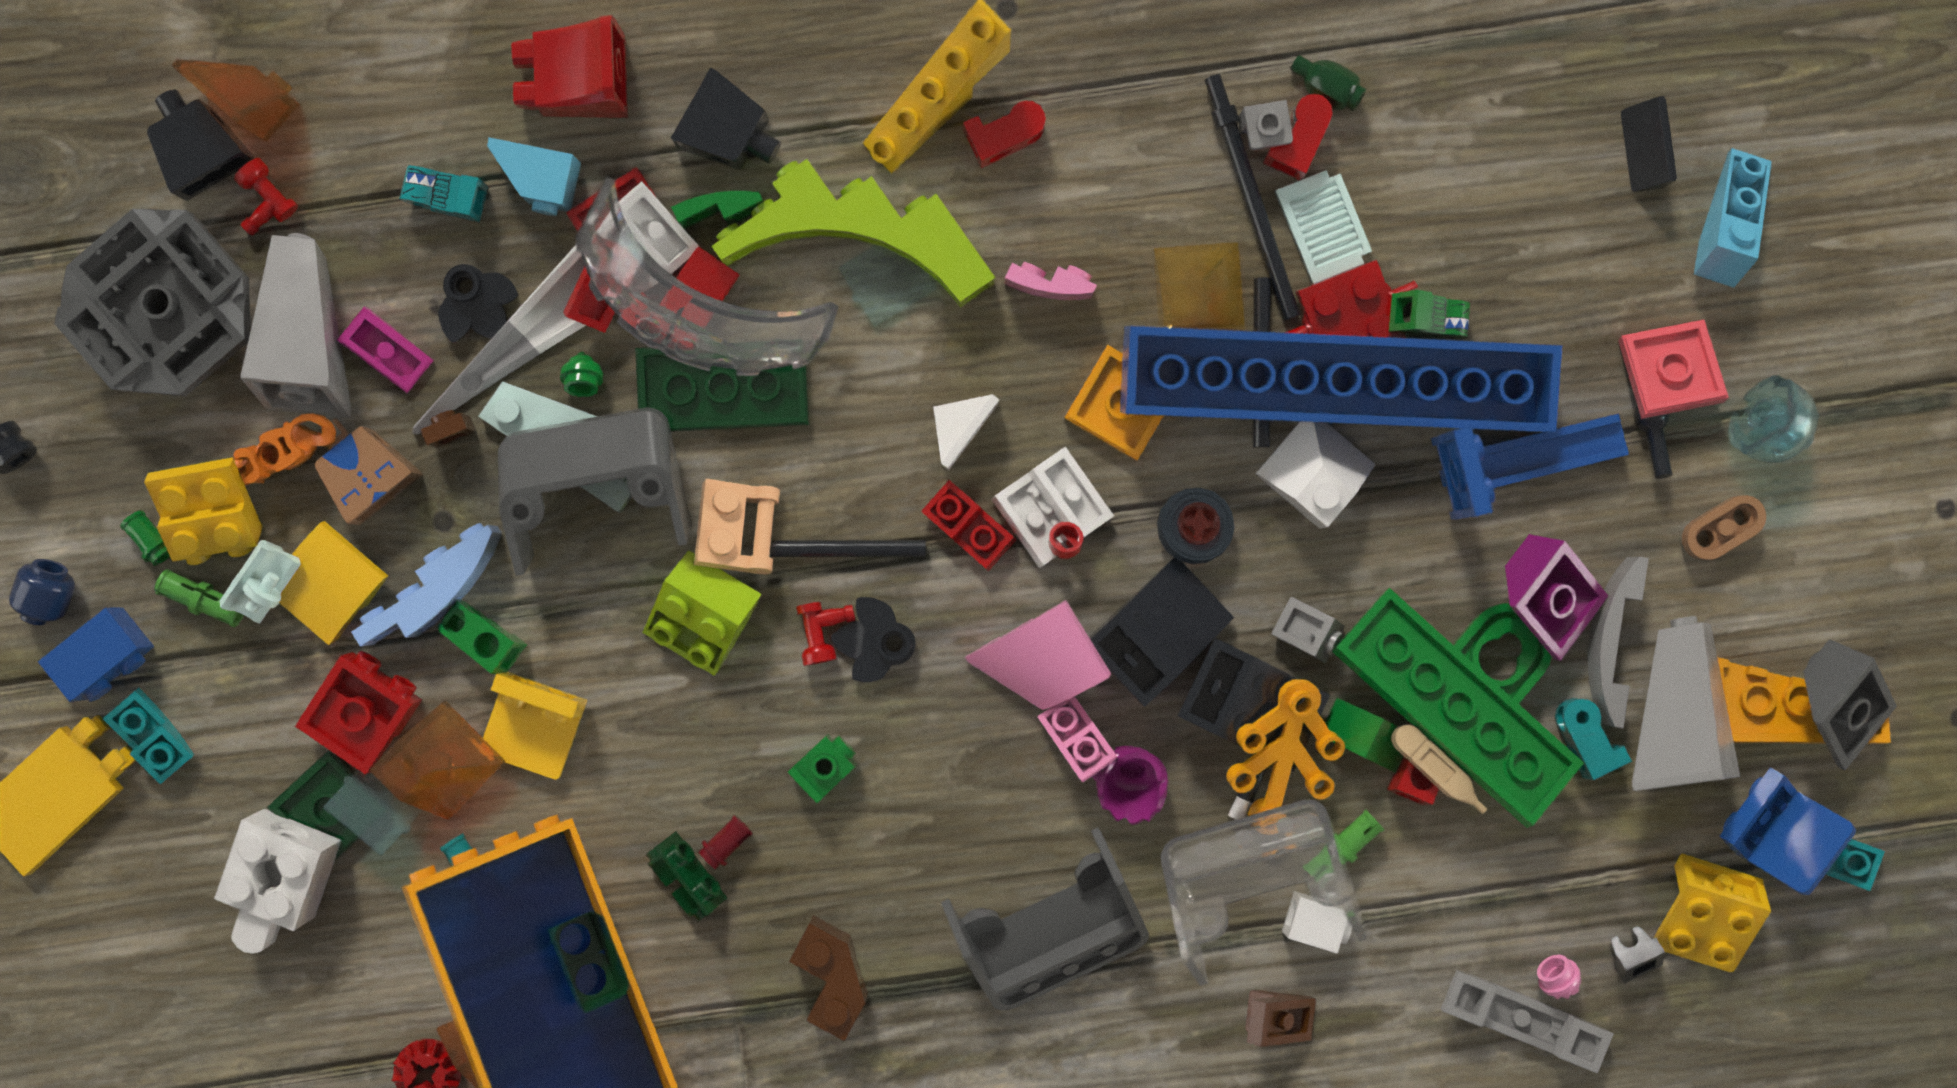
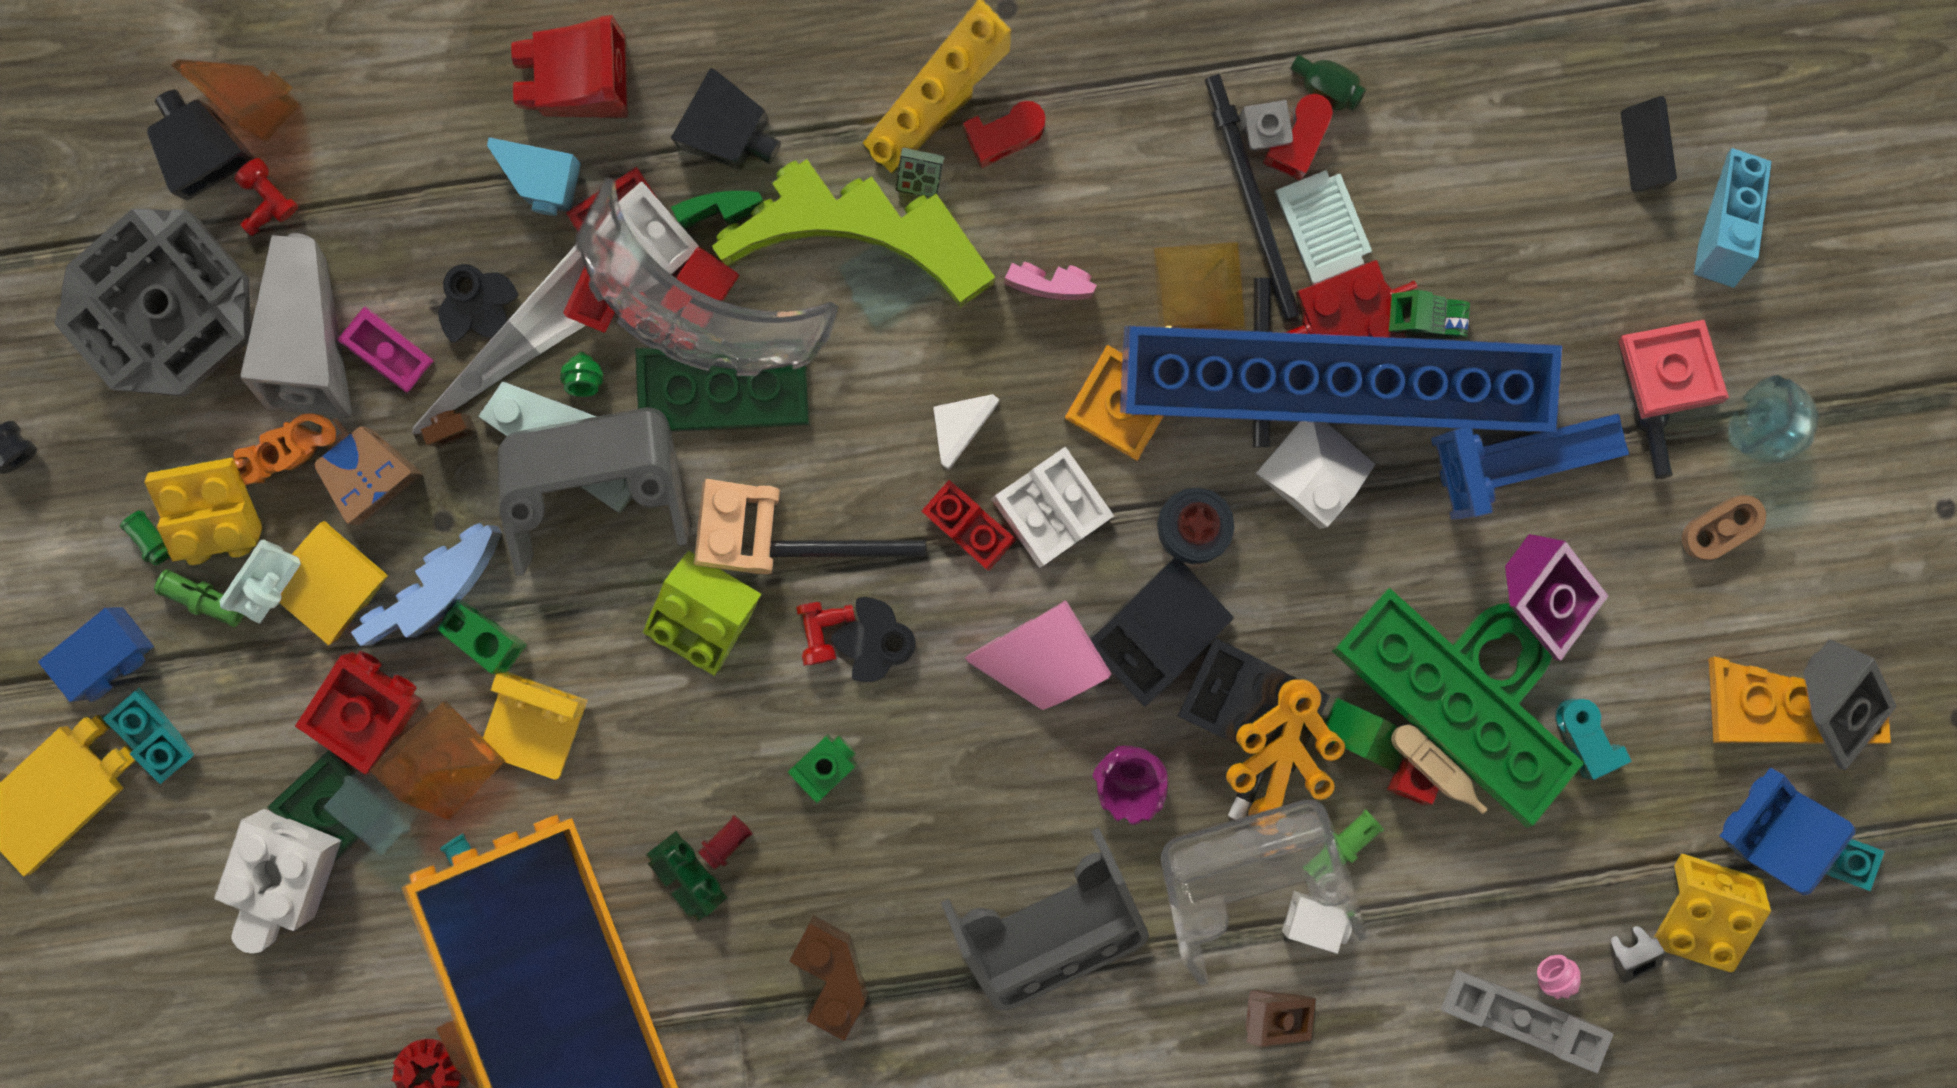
dark blue head [9,559,75,625] -> none
teal leg [399,165,488,223] -> none
dark green piece [547,912,629,1013] -> none
bright pink slope [1037,696,1118,783] -> none
red hinge [1048,522,1084,560] -> none
light grey bracket [1271,597,1345,663] -> none
light grey slope [1588,557,1649,728] -> none
light grey slope [1632,616,1740,791] -> none
none -> tile [895,147,945,198]

